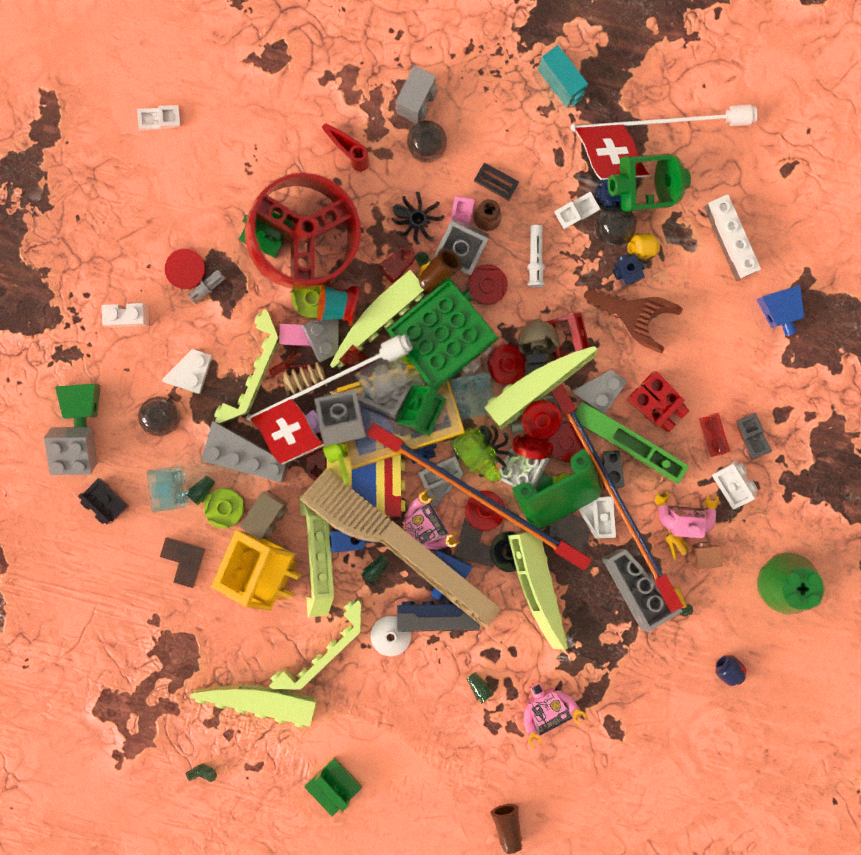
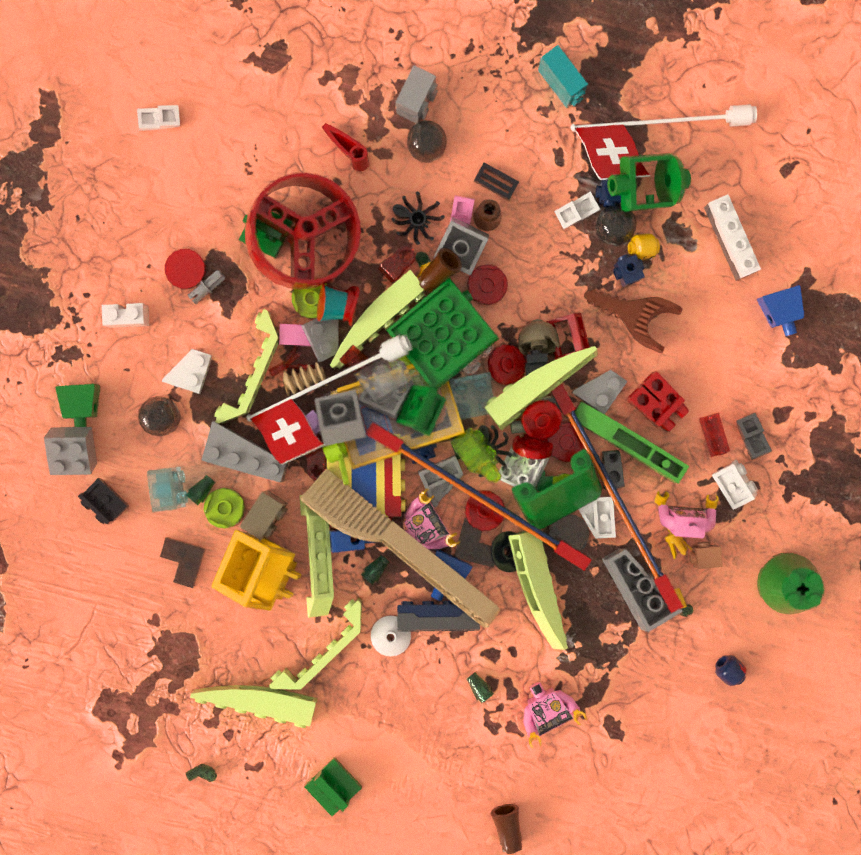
white pin [527,225,545,288] -> none

